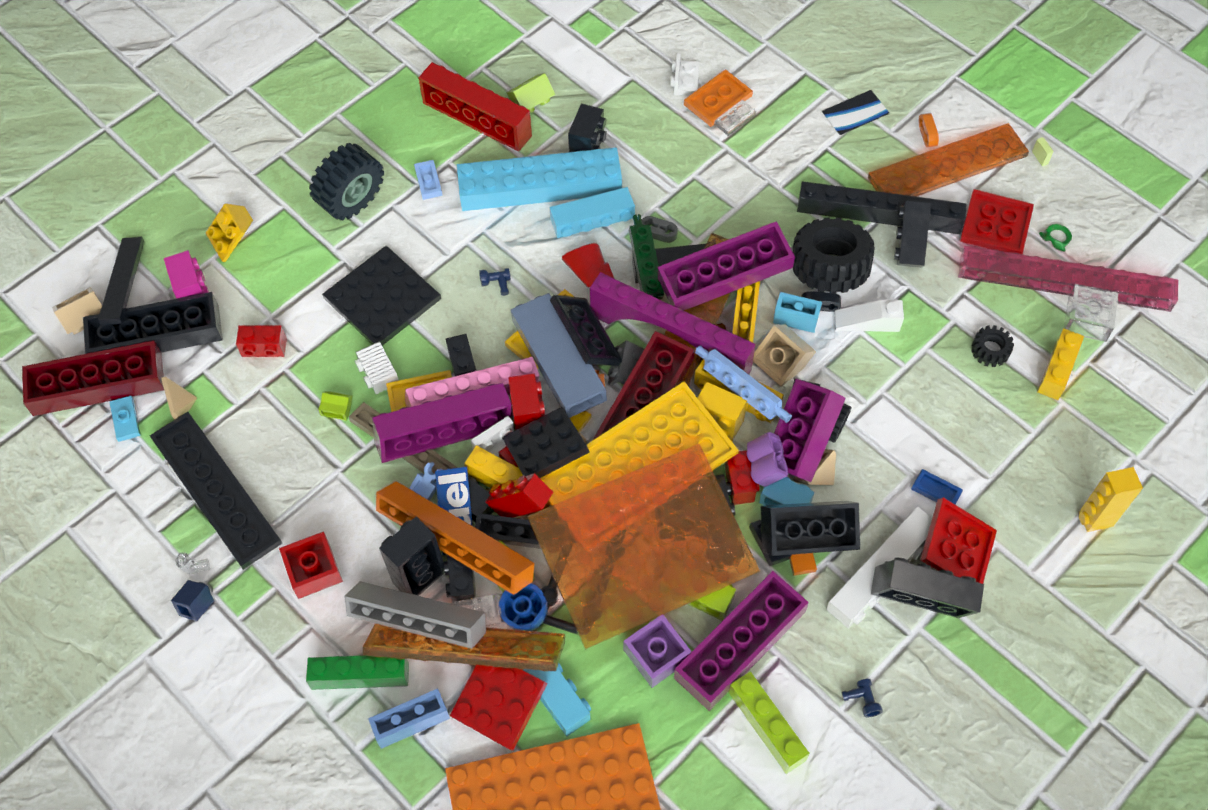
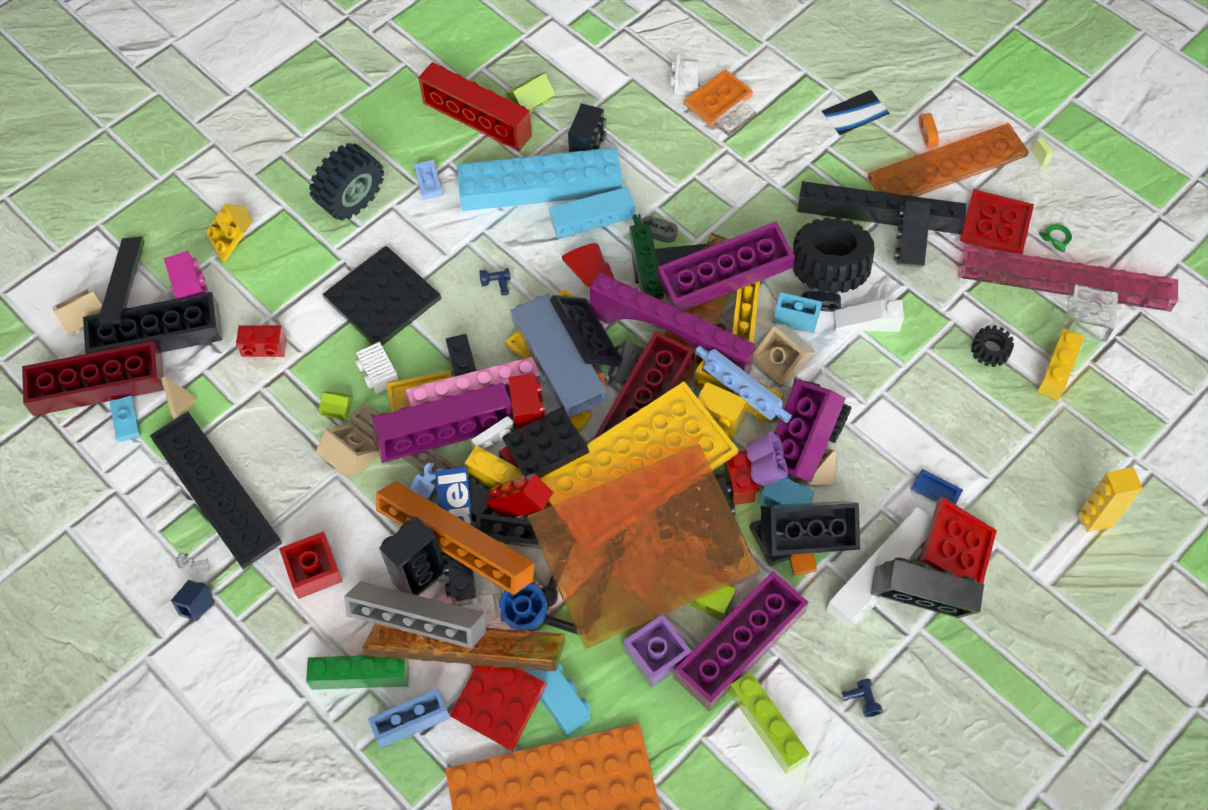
none -> tan slope [315,423,379,478]

